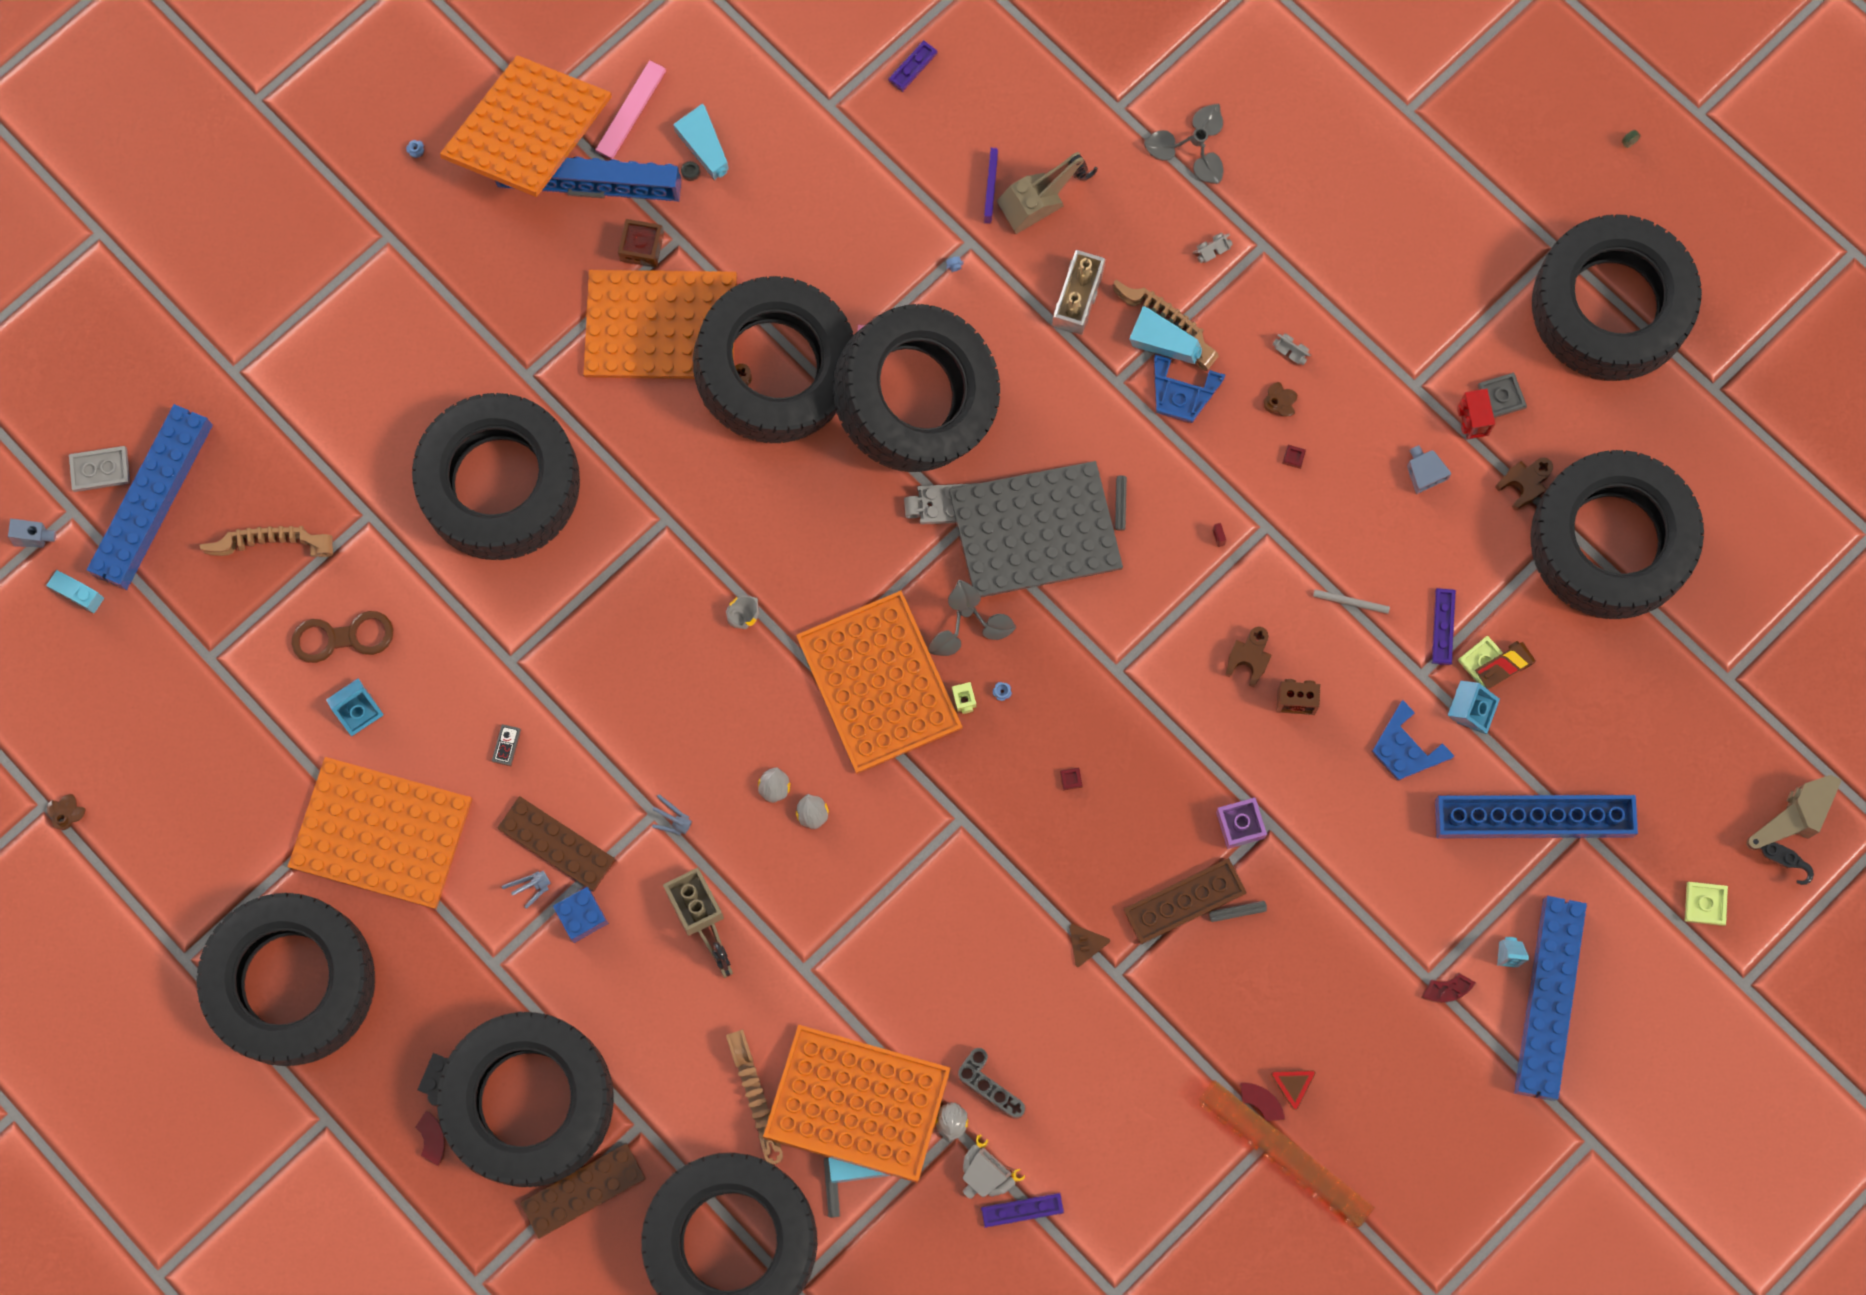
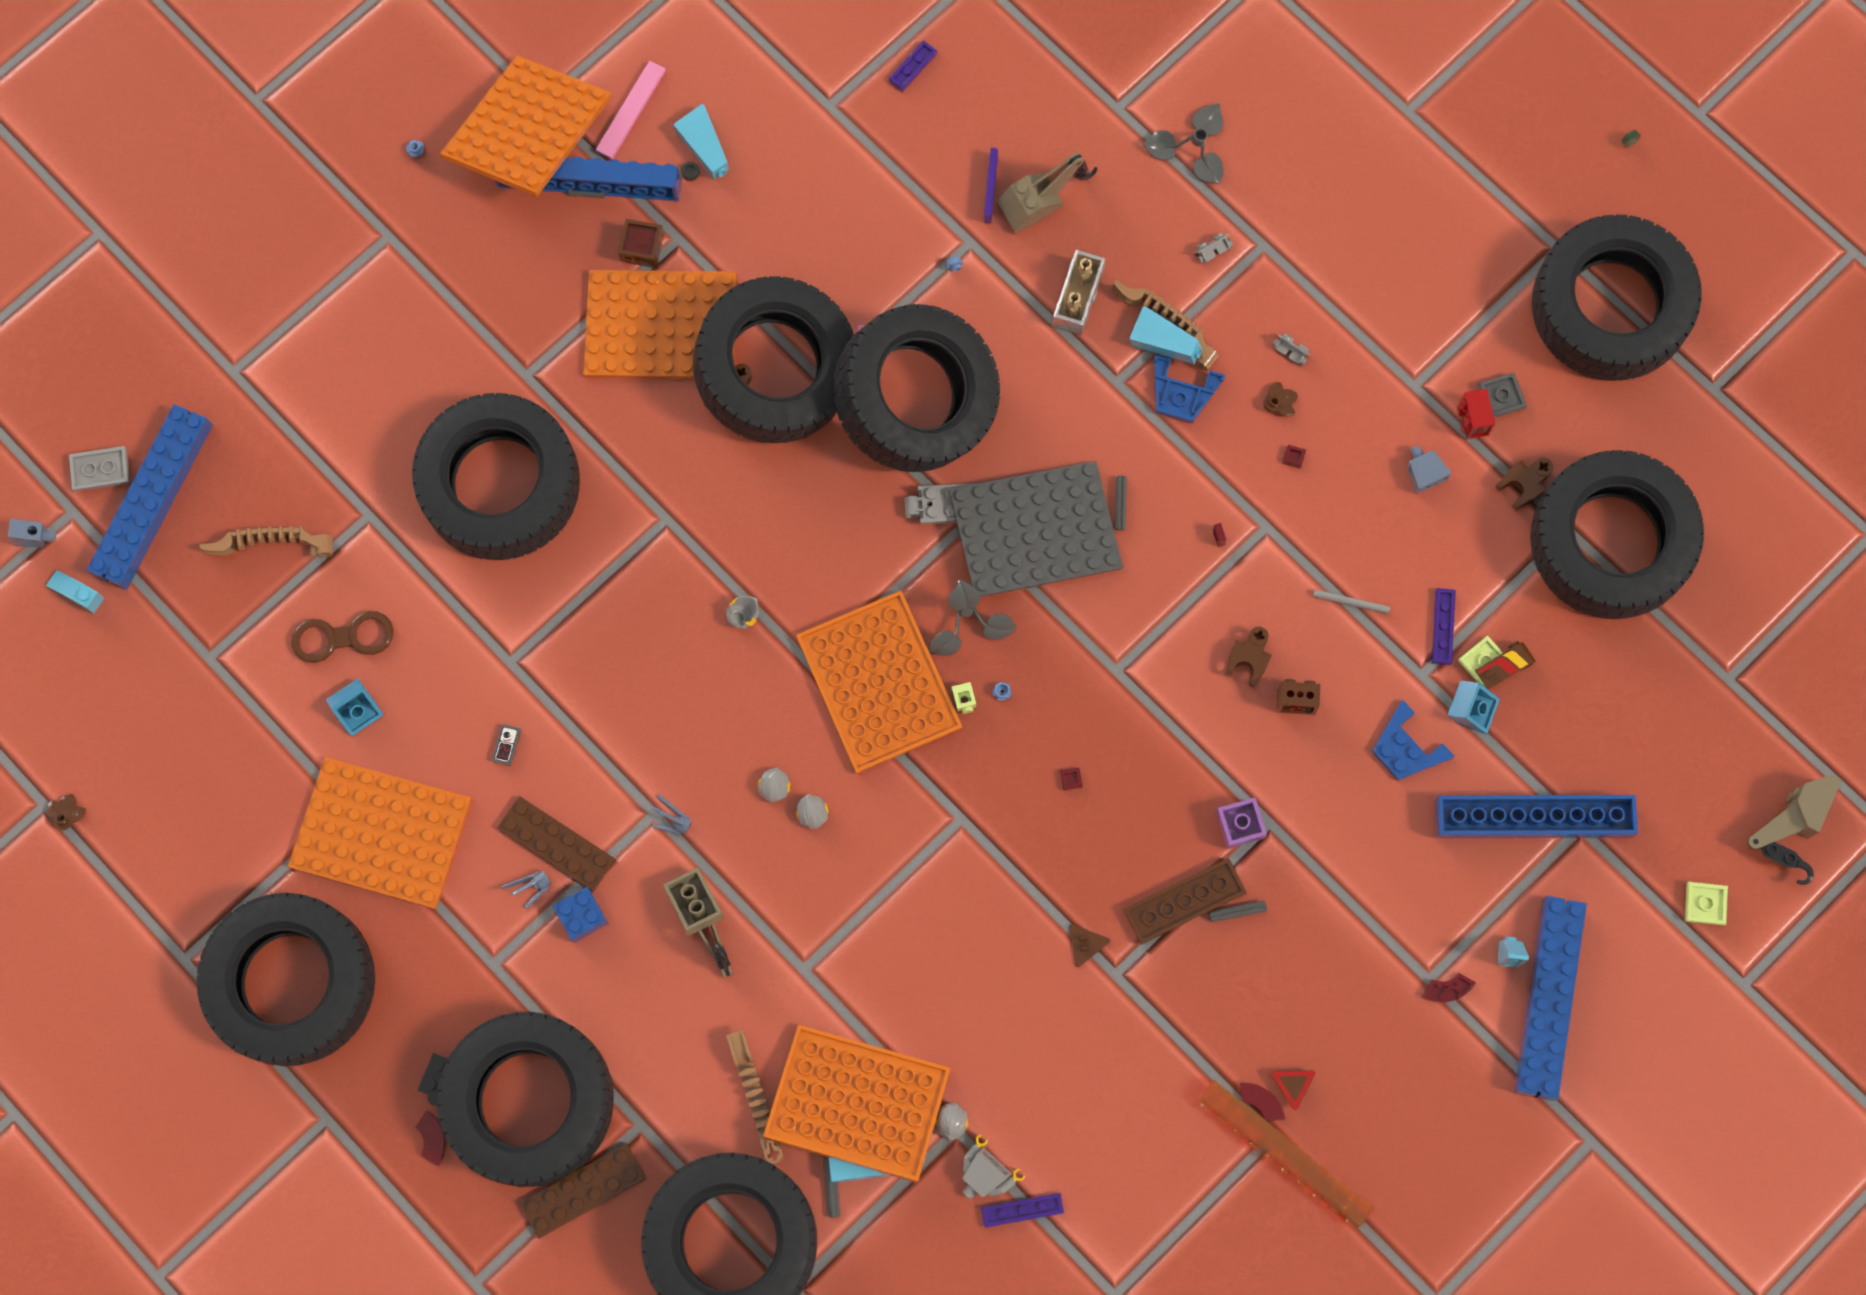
dark grey beam [958,1048,1025,1119] -> none

